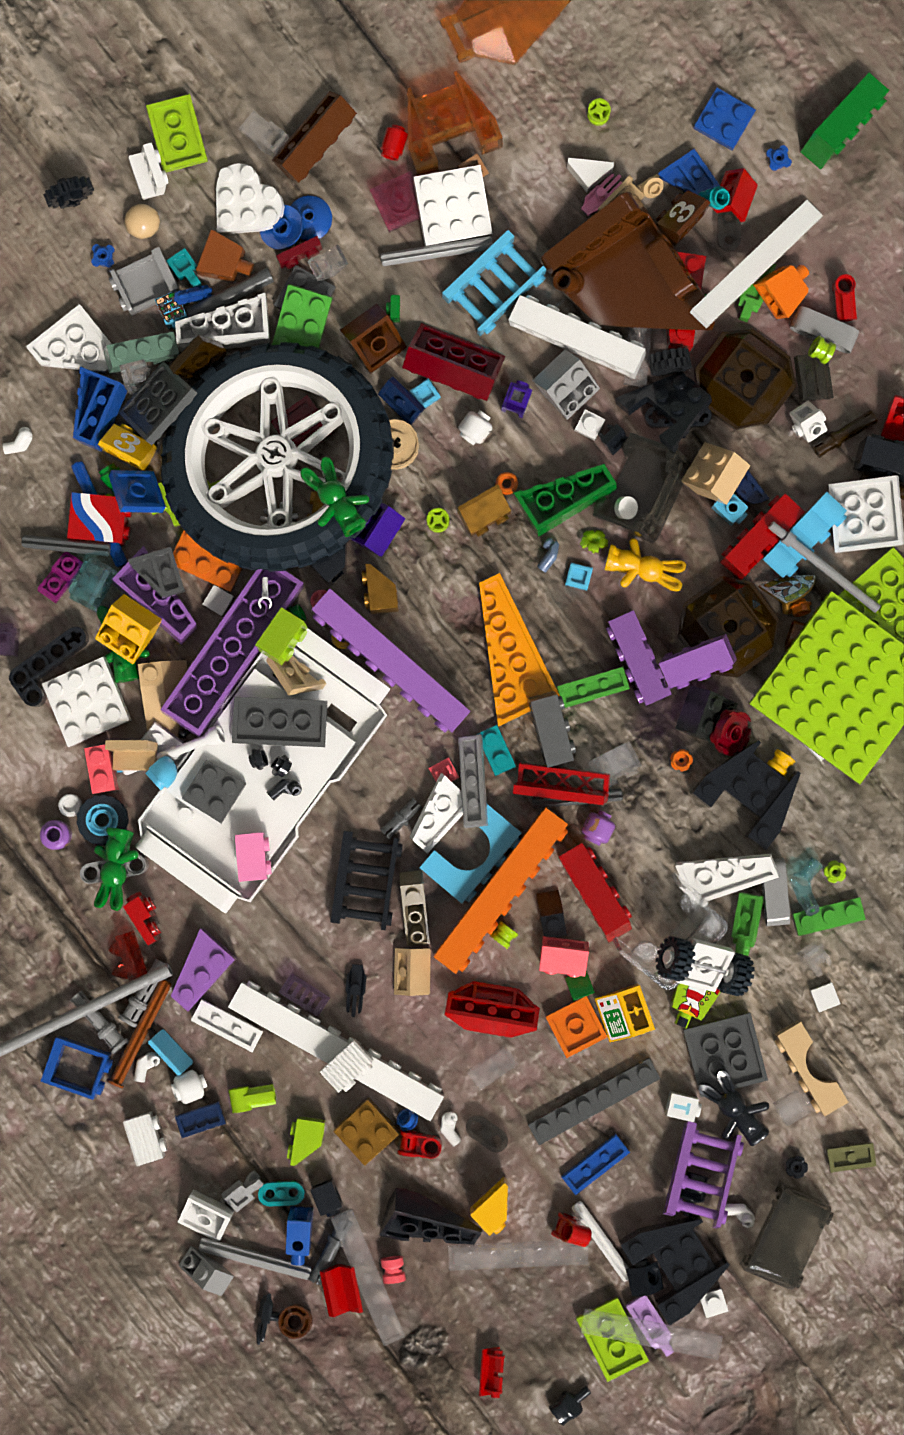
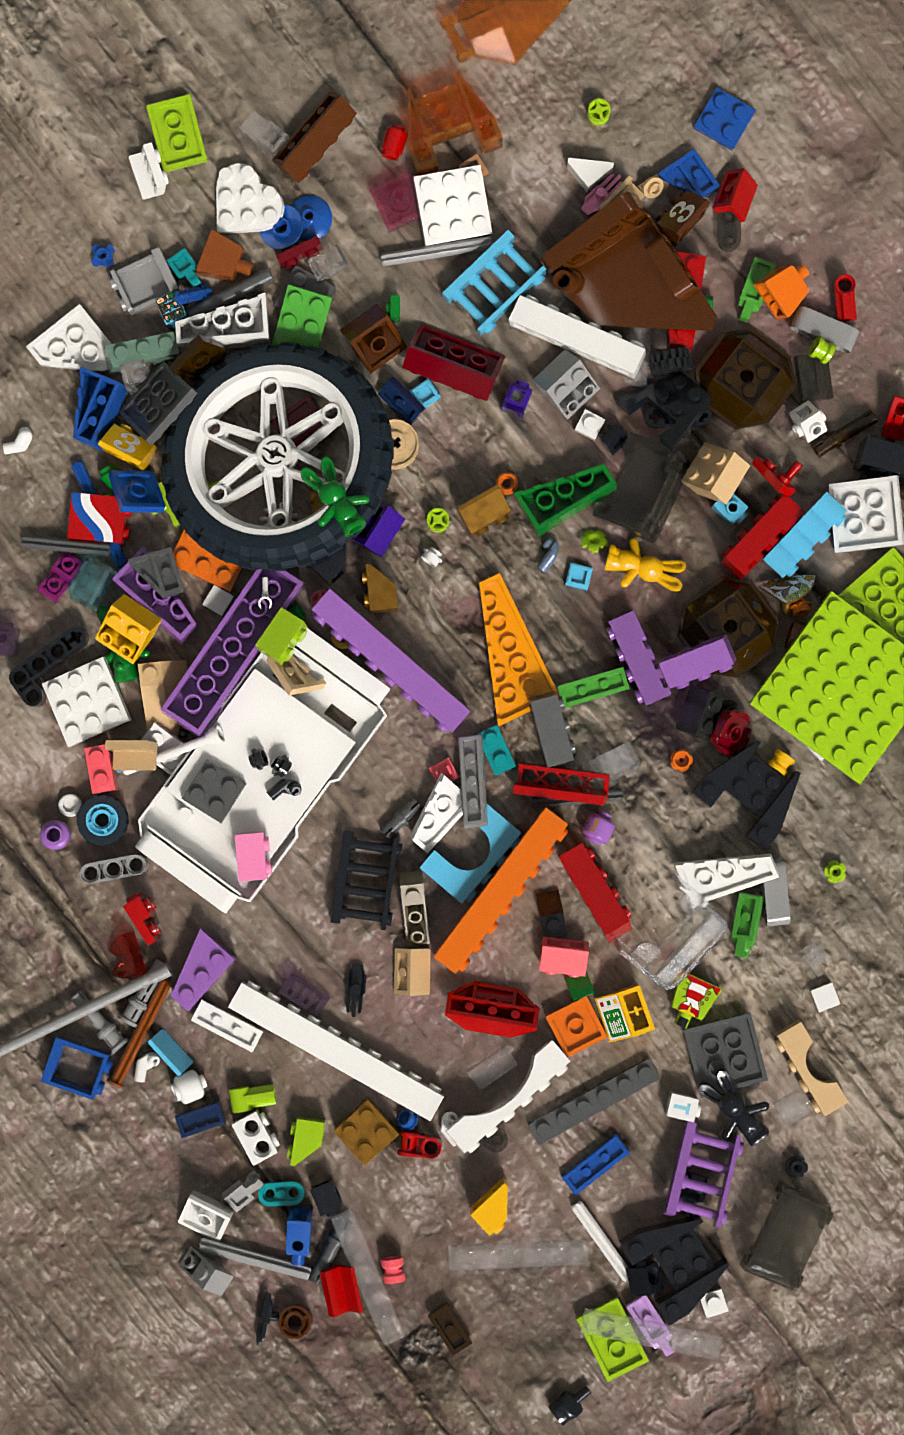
black gear [43,176,94,209] -> none
green animal [94,827,139,911] -> none
white brick [123,1111,168,1166] -> none
tan hair [124,204,160,239] -> none
medium azure piece [145,756,177,790] -> none
dark grey plate [232,696,328,747] -> none
white brick [320,1039,374,1093] -> none
black wedge [379,1188,483,1245] -> none
white head [458,410,492,445] -> none
red hinge [479,1347,505,1398] -> none
lime wheel [489,921,519,949] -> none
red piece [551,1212,592,1247] -> none
white tile [614,496,638,519] -> none
plate [655,936,755,996] -> none
white tile [690,200,823,328] -> none
teal cone [699,186,730,210] -> none
white arm [725,1203,755,1228] -> none
dark blue tile [735,470,770,504] -> none
blue plate [766,145,792,171] -> none
light grey bar [768,521,881,613] -> none
clear light blue arm [791,857,823,916] -> none
bright green plate [792,897,866,936] -> none
green wedge [801,73,889,170] -> none
olive plate [826,1142,877,1173] -> none
none -> white brick [232,1109,281,1166]
none -> white plate [421,547,442,568]
none -> dark brown plate [428,1302,472,1356]
none -> white arch [444,1040,570,1153]
none -> red plate [751,457,803,496]

